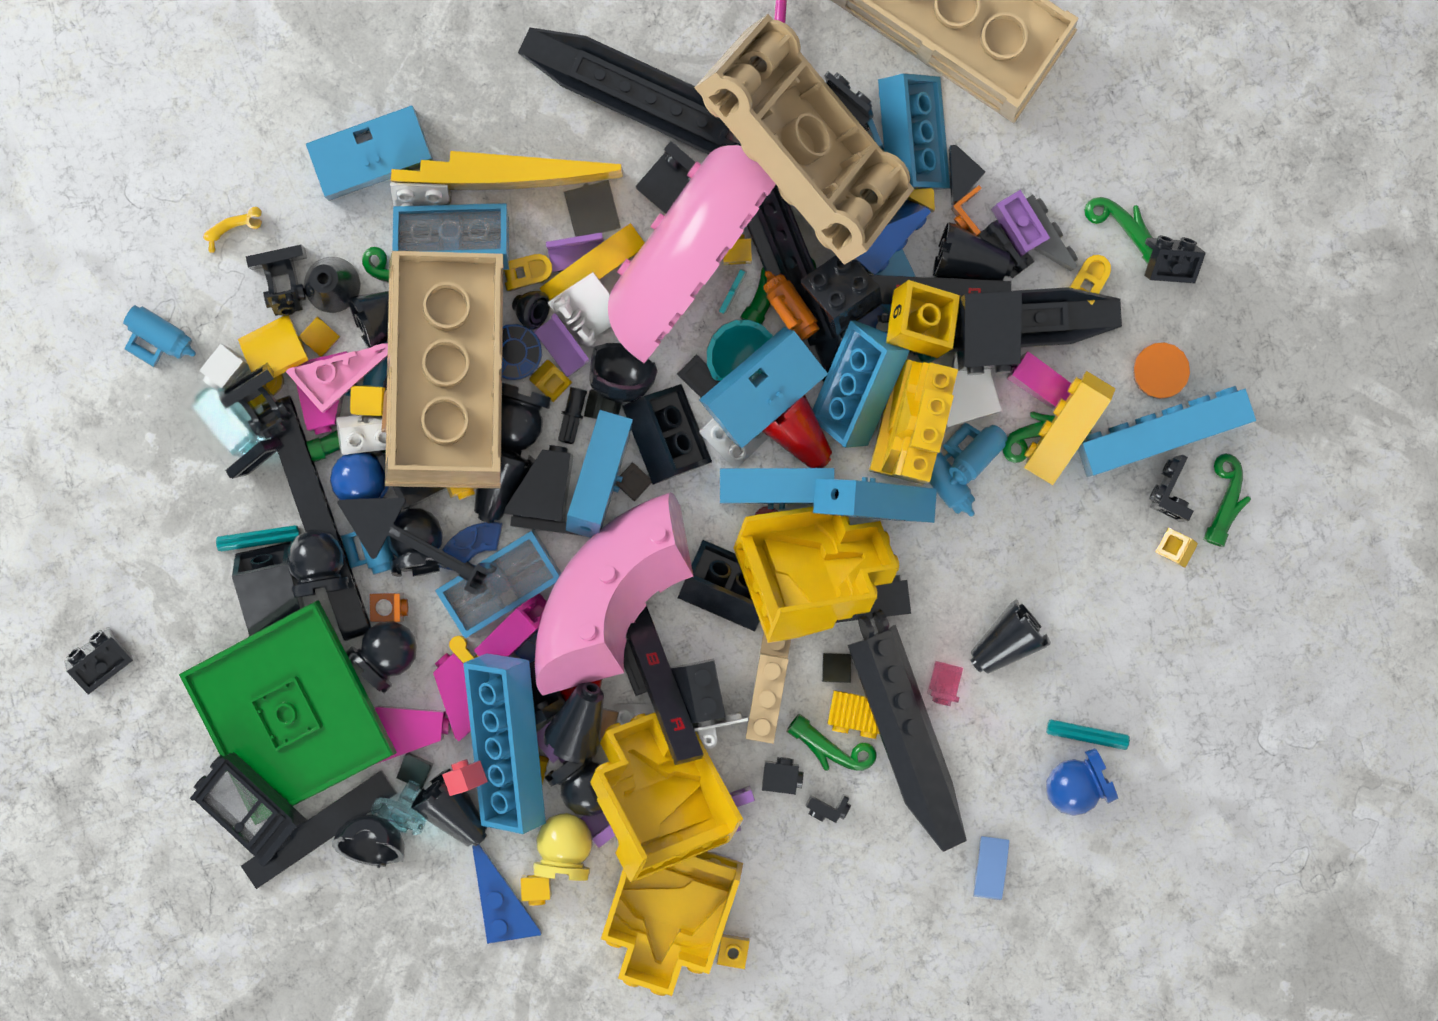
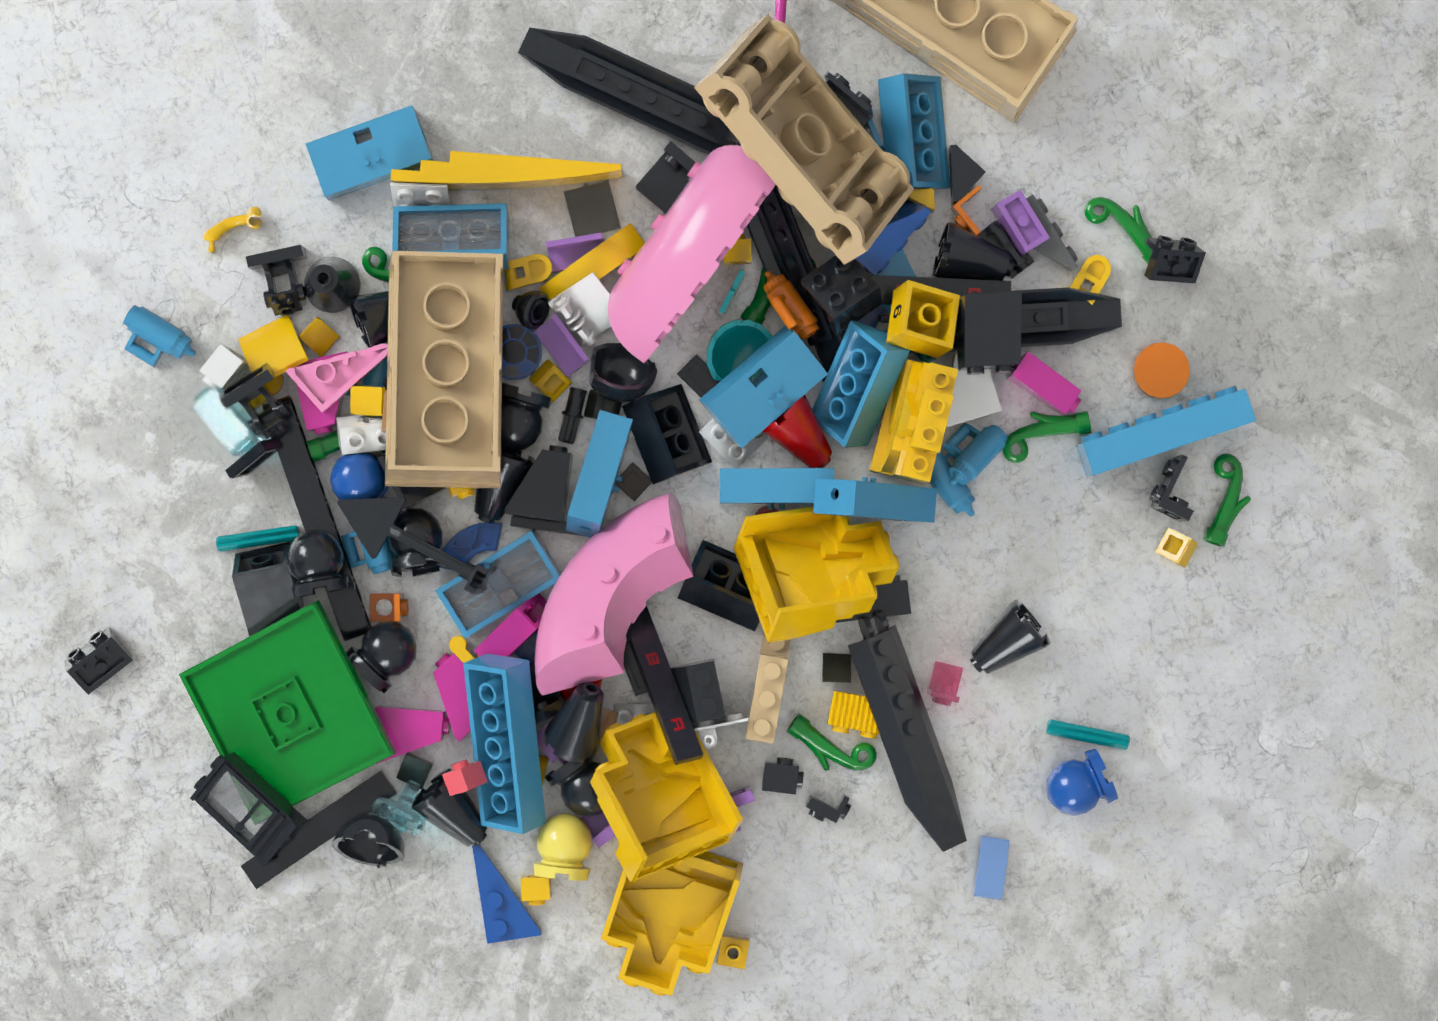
yellow brick [1024,371,1116,485] -> none

